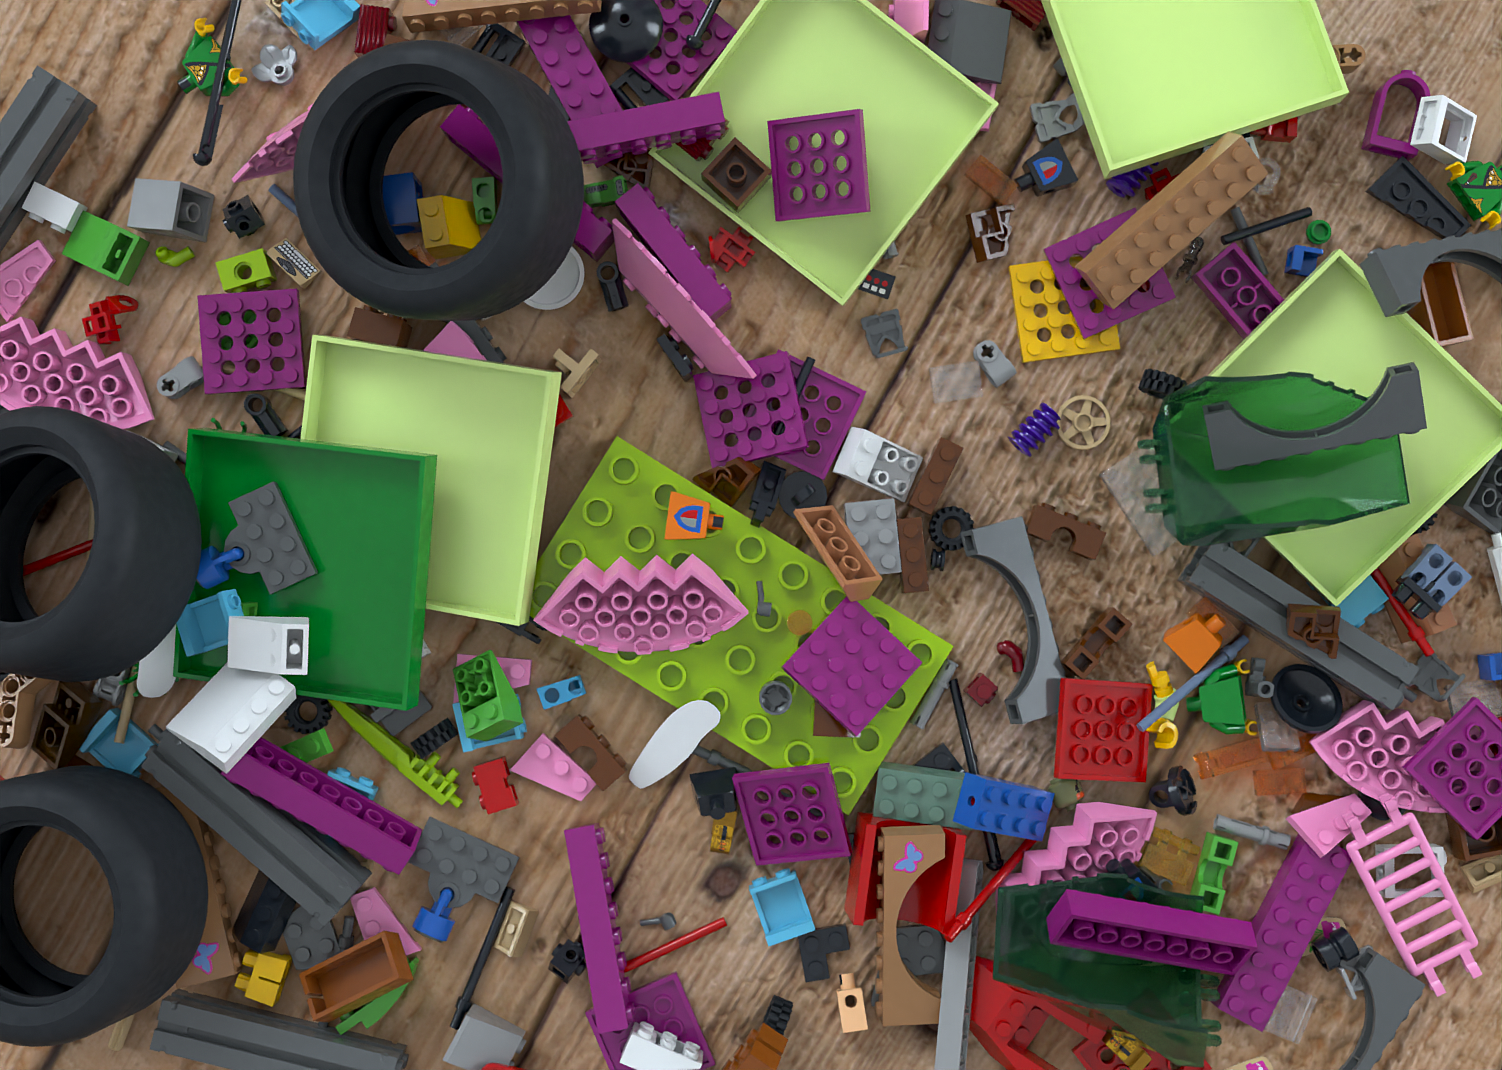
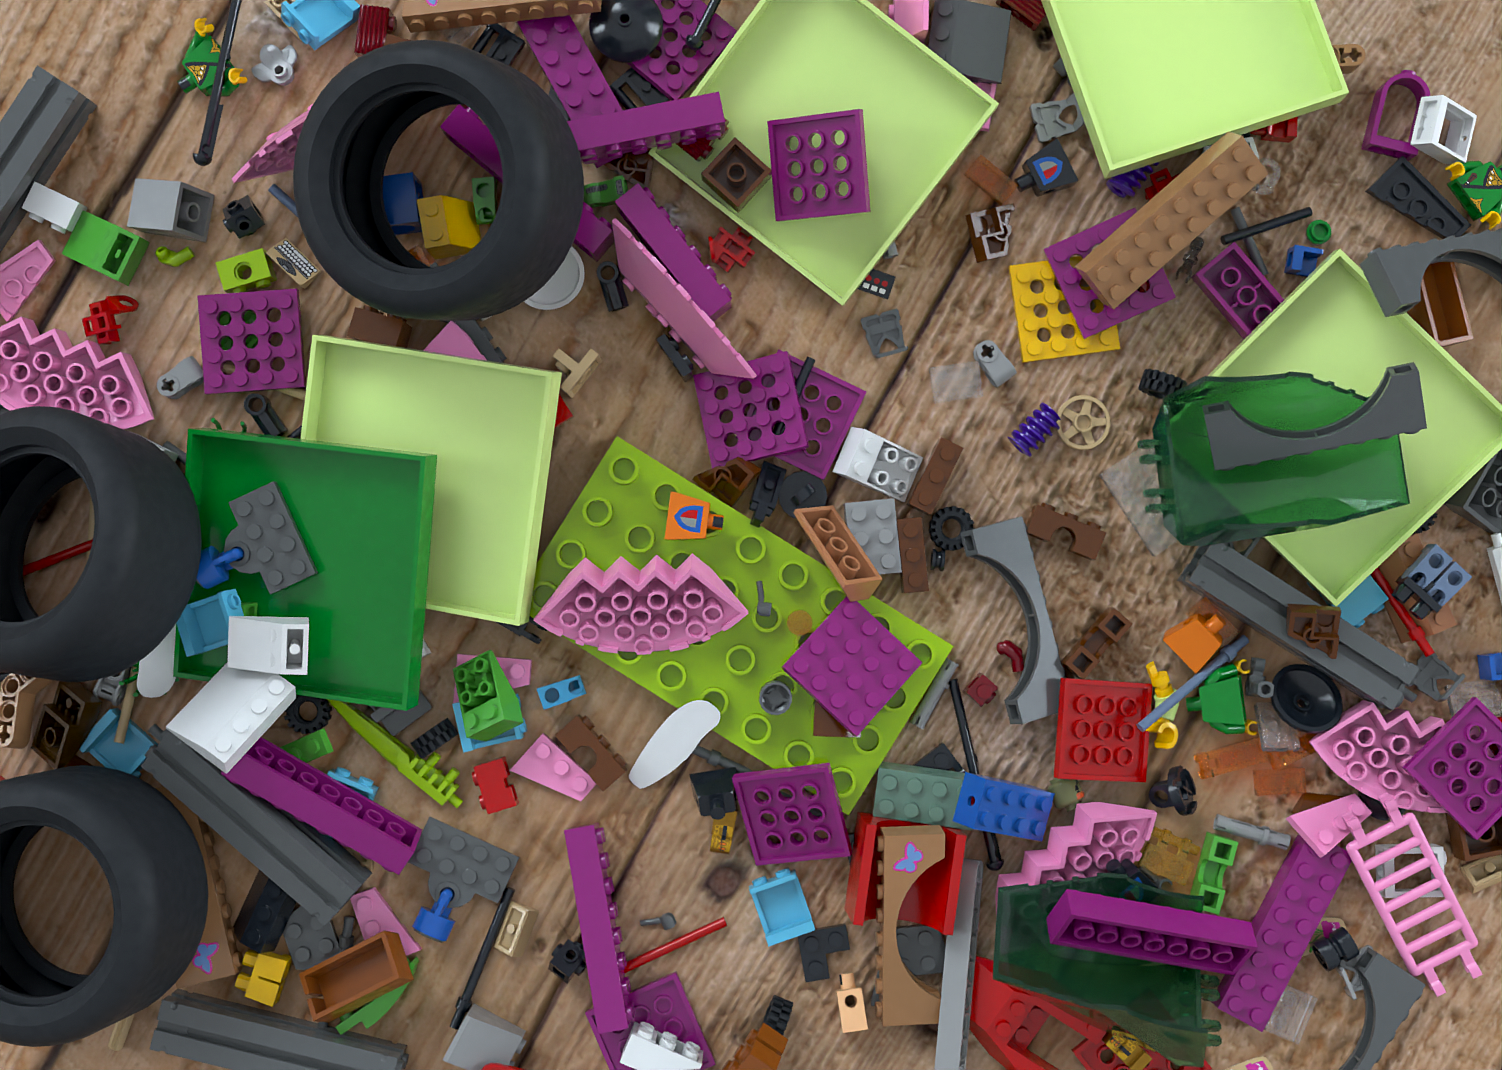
red bar [944,839,1037,943] -> none

